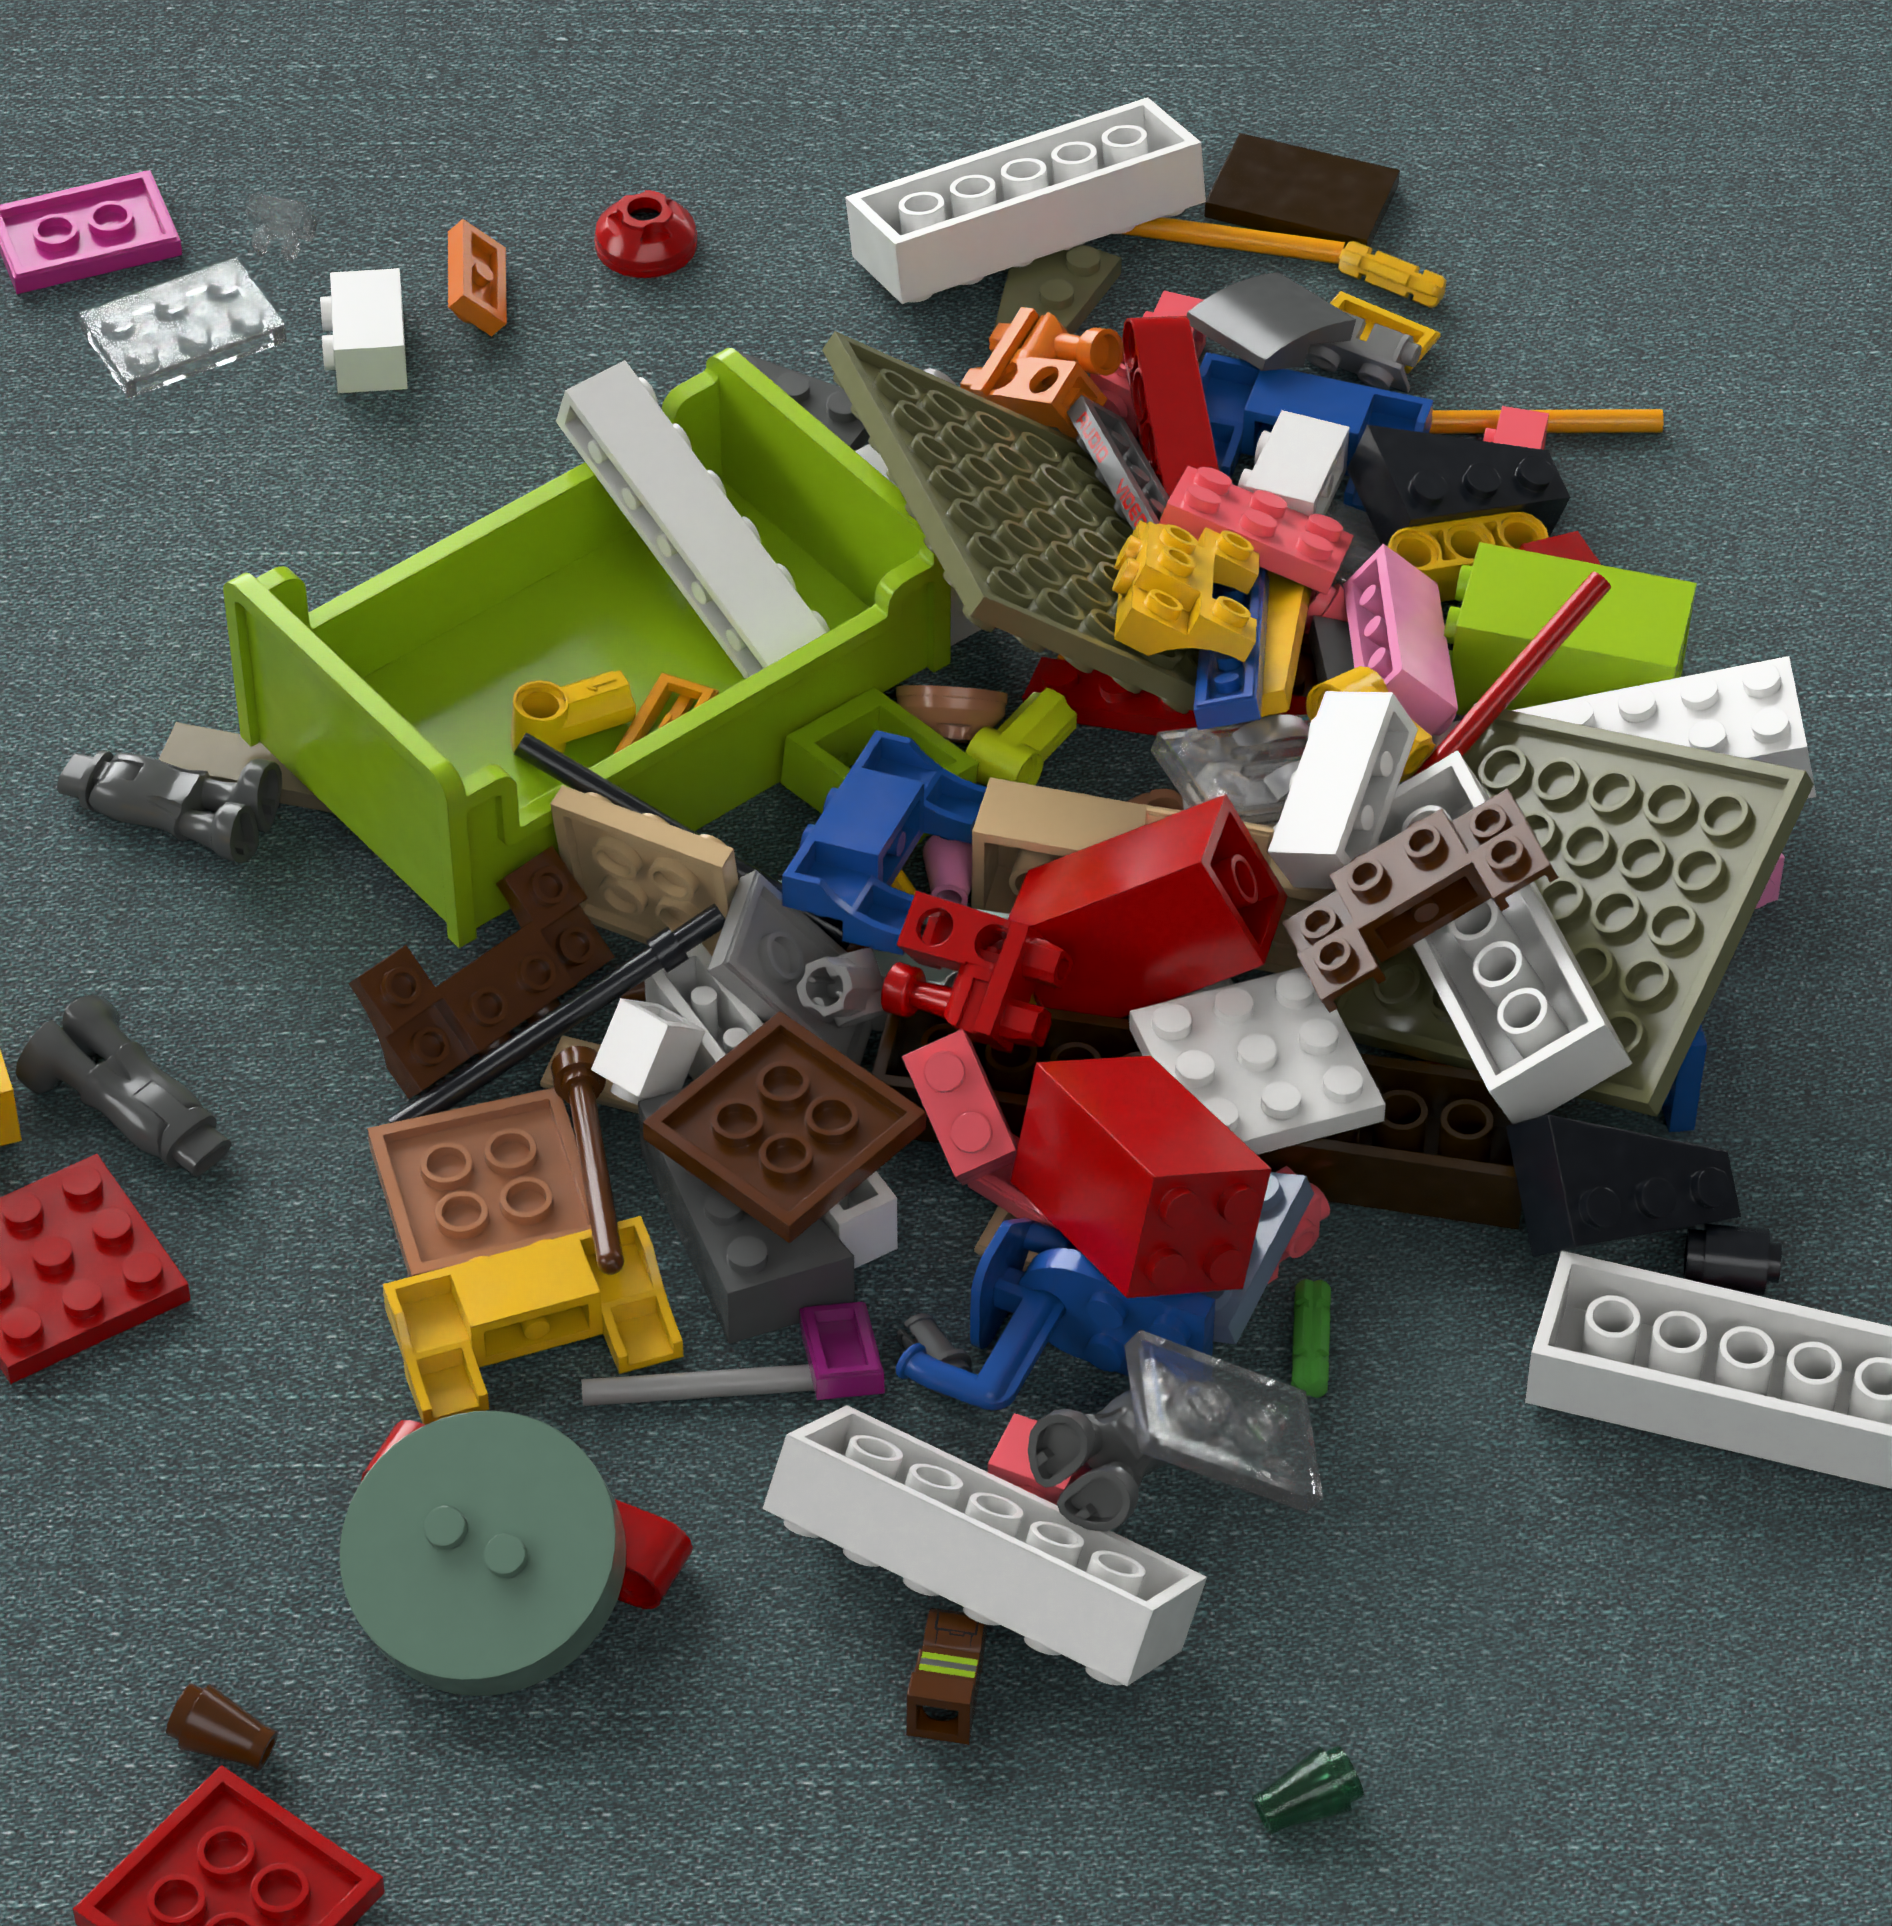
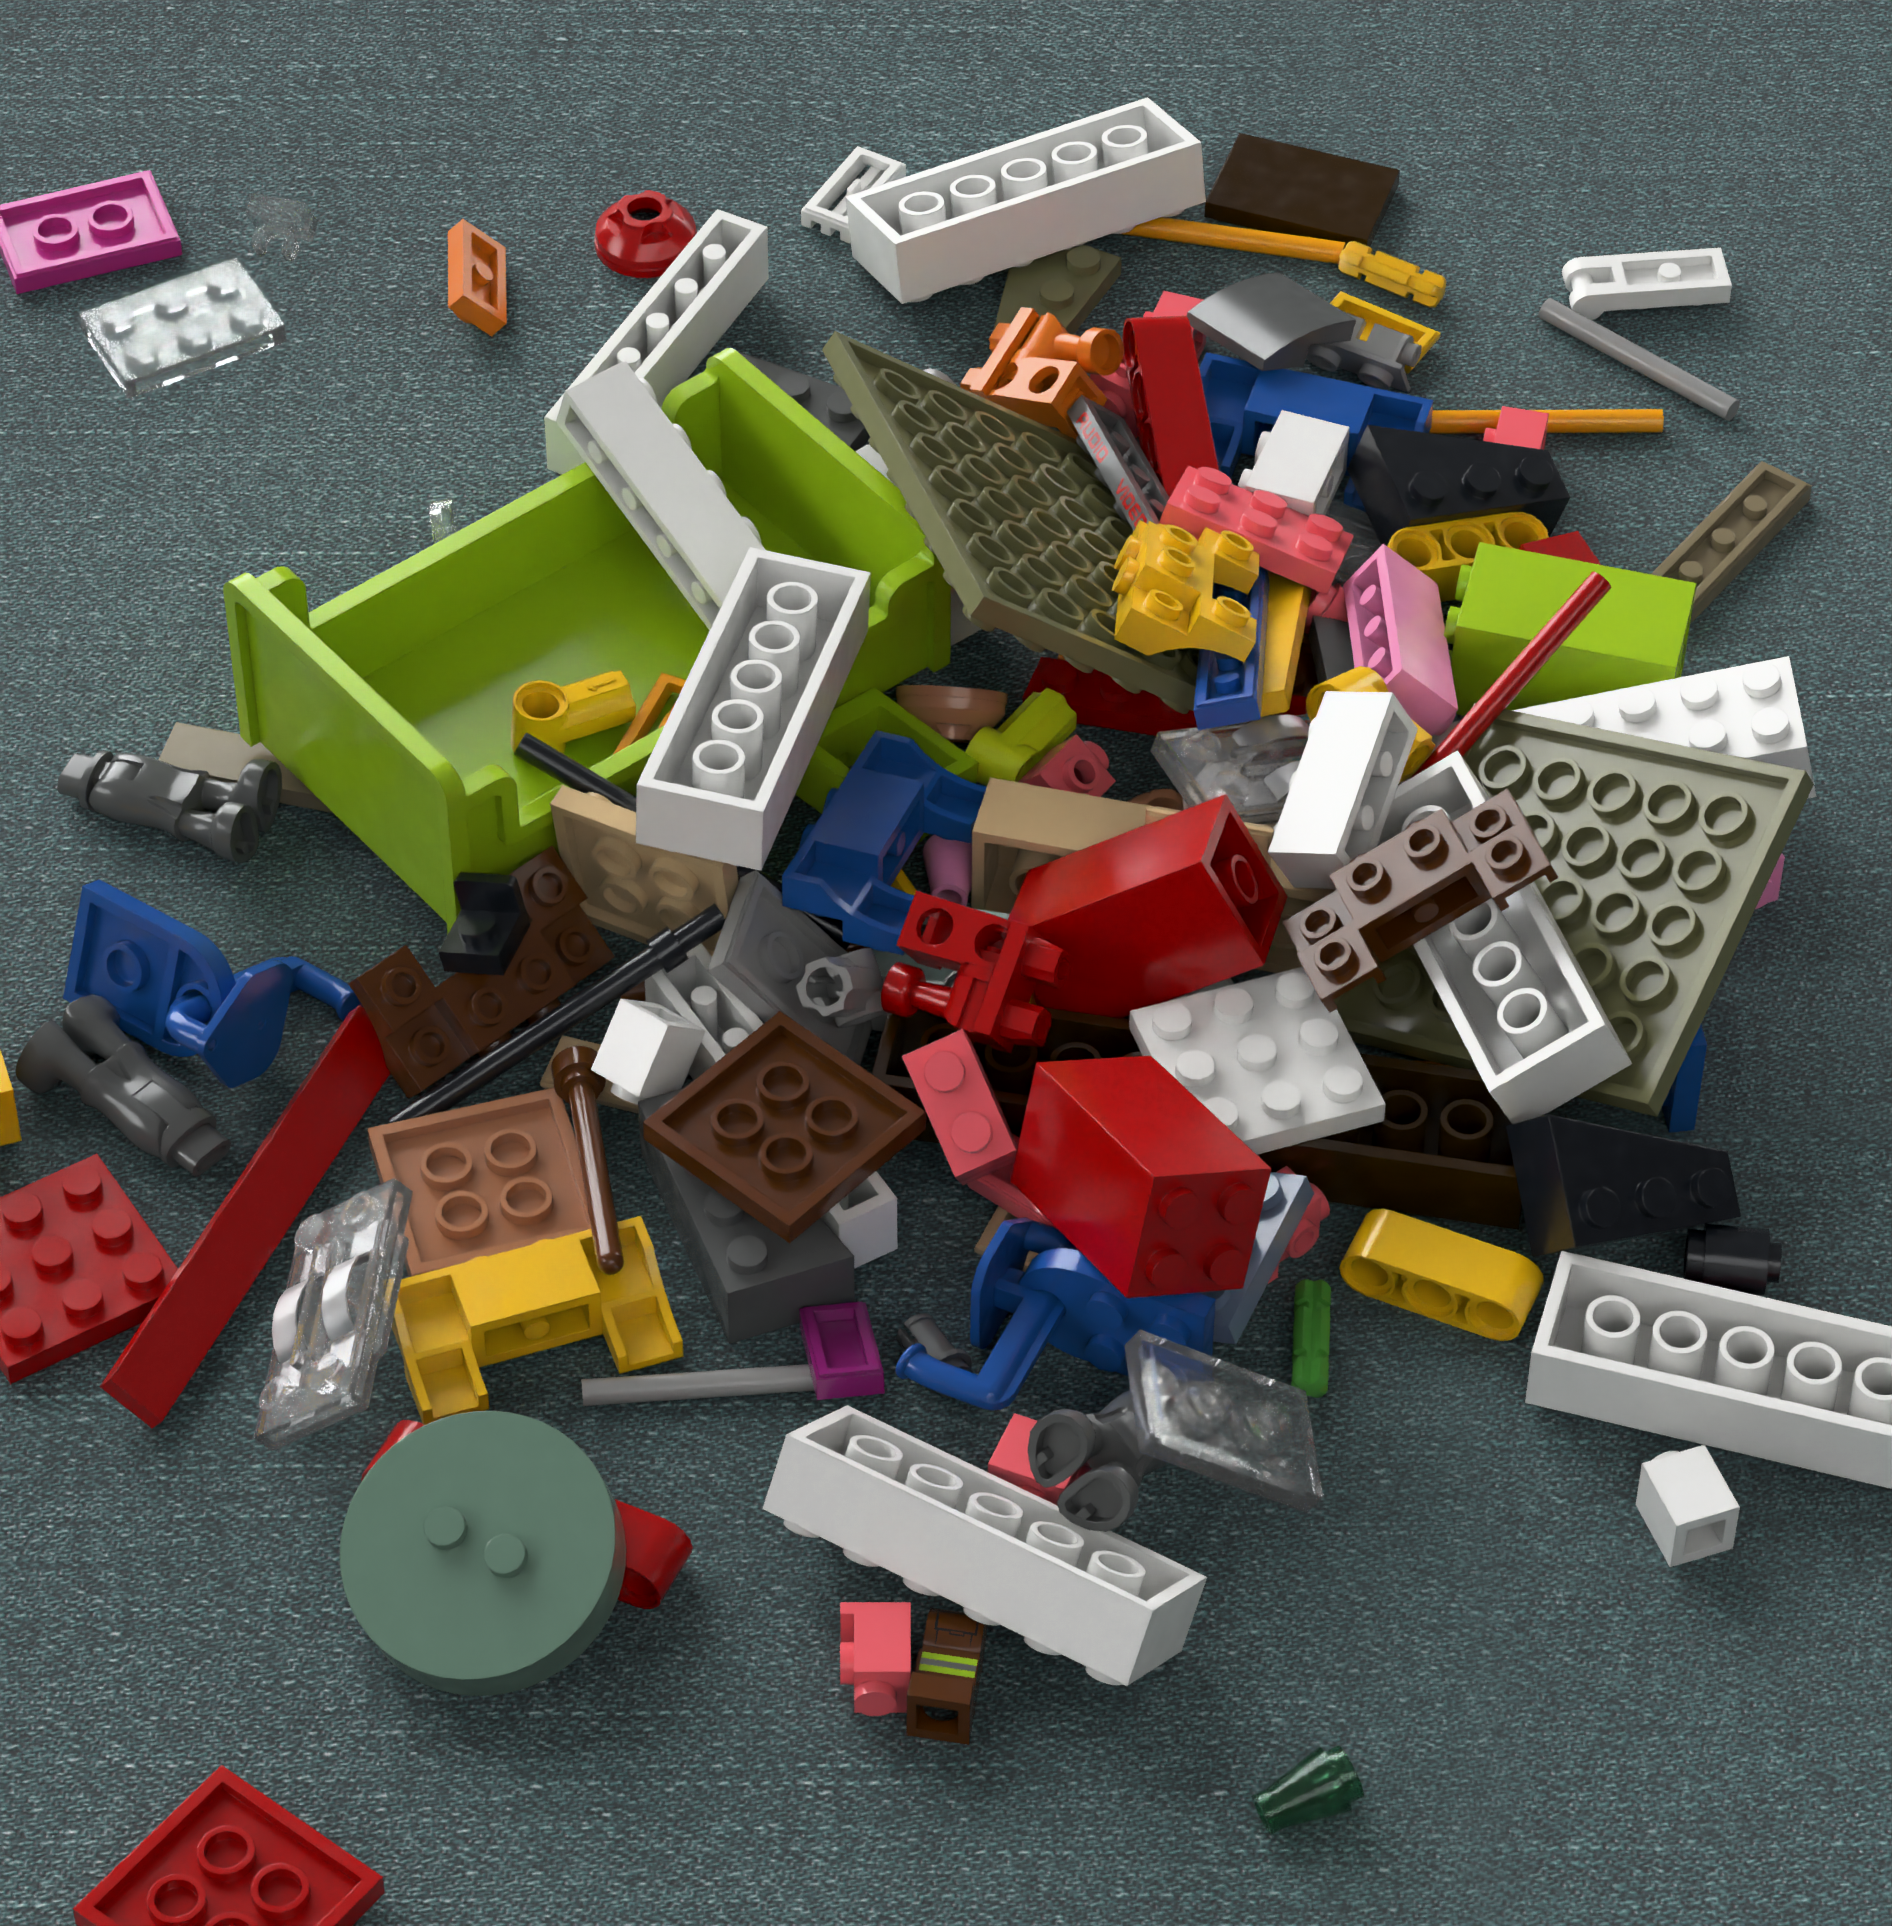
reddish brown cone [166,1683,278,1770] -> none
white brick [320,268,408,393] -> none
none -> blue plate [63,879,363,1088]
none -> red tile [100,1005,390,1428]
none -> clear piece [253,1178,413,1451]
none -> clear tile [428,498,459,543]
none -> black bracket [439,872,531,975]
none -> white brick [544,209,769,474]
none -> white brick [636,547,871,871]
none -> white tile [801,146,906,244]
none -> coral brick [840,1602,911,1716]
none -> coral brick [1018,734,1116,797]
none -> yellow beam [1339,1209,1544,1341]
none -> light grey bar [1539,298,1740,421]
none -> white plate [1562,248,1732,320]
none -> white brick [1636,1445,1740,1567]
none -> dark tan tile [1651,461,1812,624]

